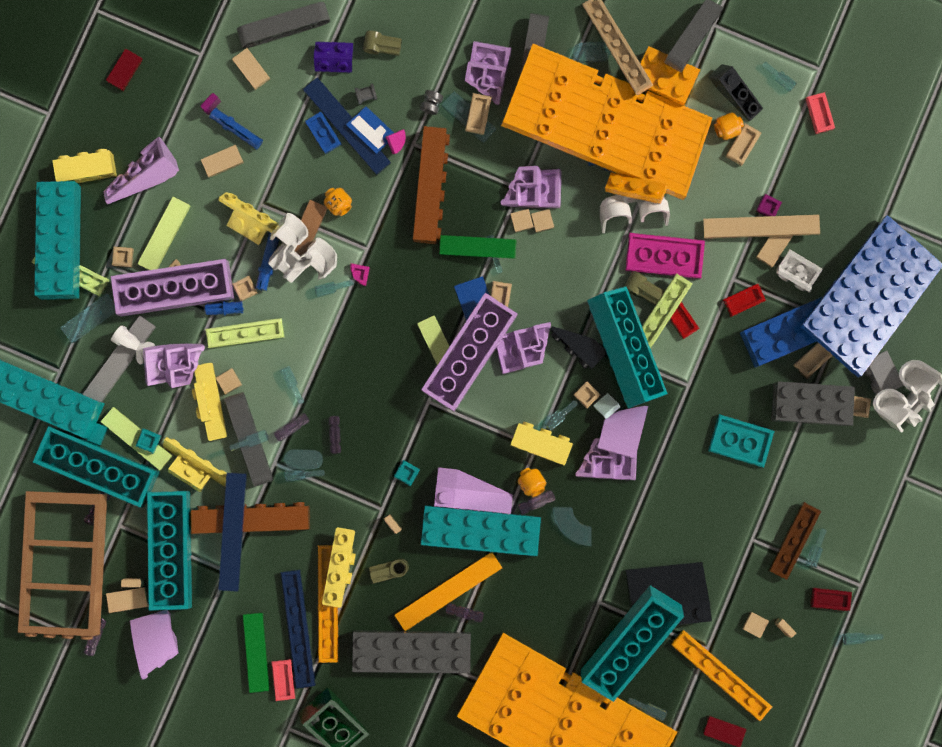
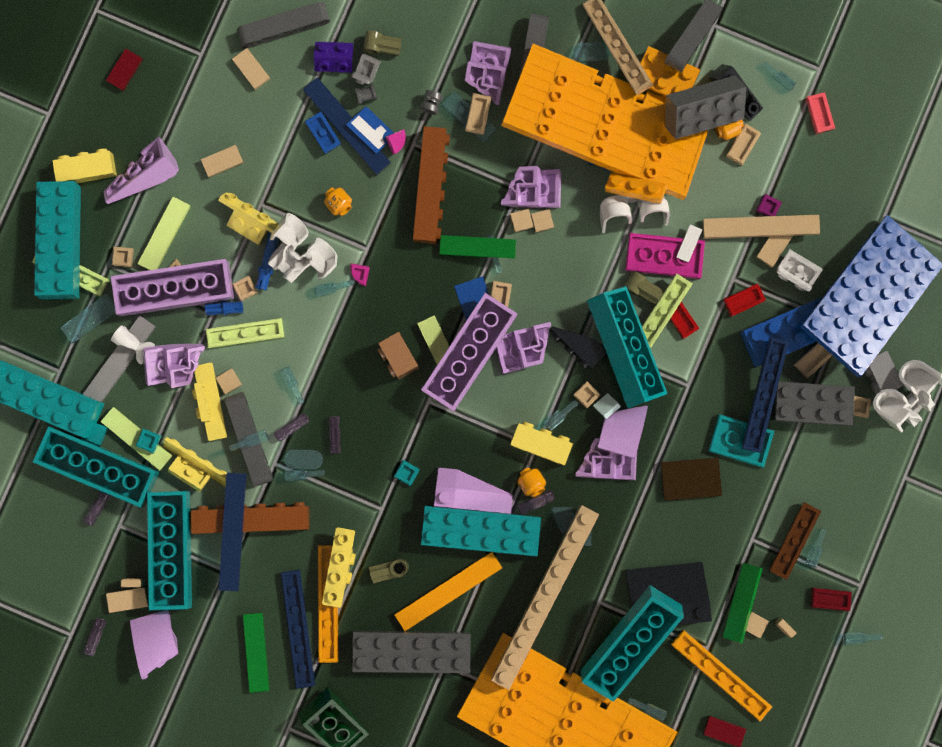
medium nougat window [18,491,107,640] -> none
magenta tile [200,93,221,115] -> none
blue pin [209,108,263,150] -> none
coral tile [272,659,295,701] -> none
medium nougat tile [294,200,327,256] -> none
tan tile [384,515,402,534] -> none
axle [446,603,484,623] -> none
none -> light grey bracket [352,54,381,85]
none -> medium nougat brick [377,332,419,379]
none -> tan brick [491,505,599,690]
none -> dark brown tile [661,458,722,500]
none -> dark grey brick [665,75,746,139]
none -> white sticker [677,225,702,263]
none -> green tile [723,563,763,643]
none -> dark blue tile [741,336,789,453]

